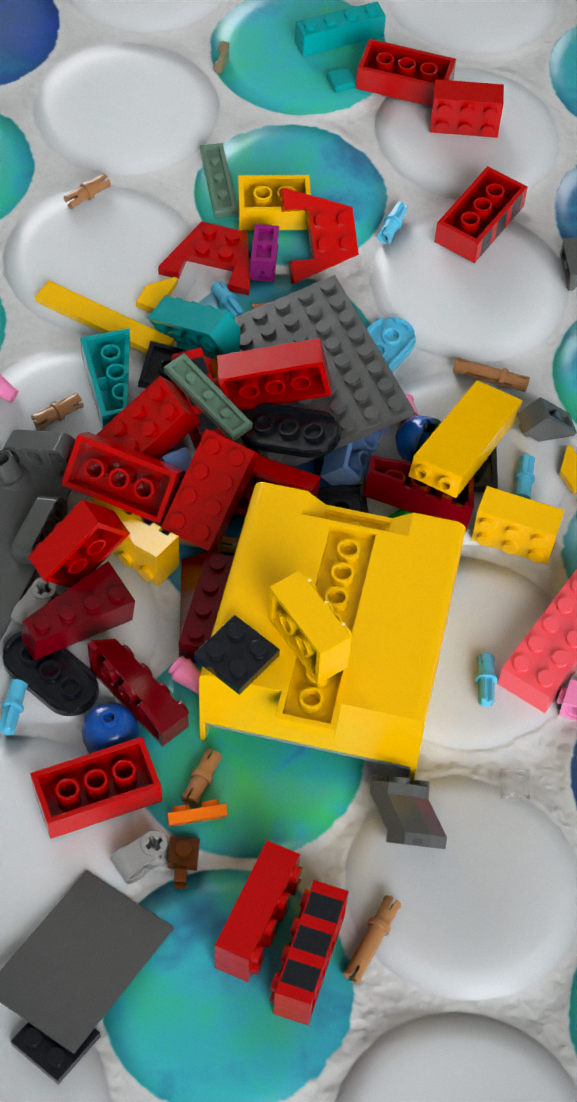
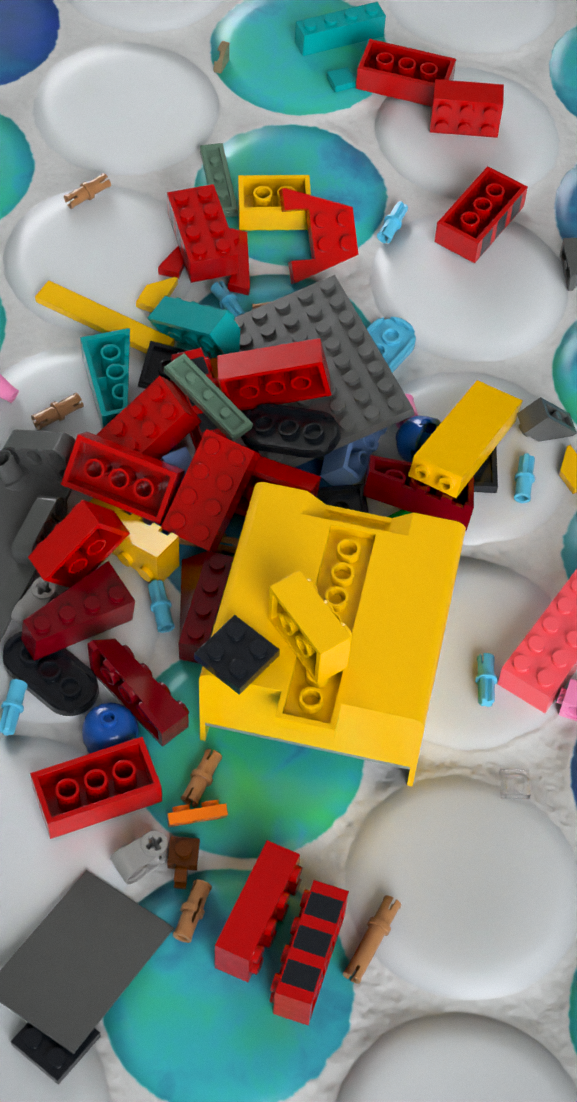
bright pink cone [168,656,201,696] -> none
magenta hinge [250,224,279,282] -> none
dark grey brick [370,775,447,849] -> none
medium nougat pin [453,357,530,392] -> none
yellow brick [471,486,565,565] -> none
none -> medium azure axle [148,579,175,633]
none -> red brick [167,184,238,283]
none -> medium nougat pin [173,879,212,943]

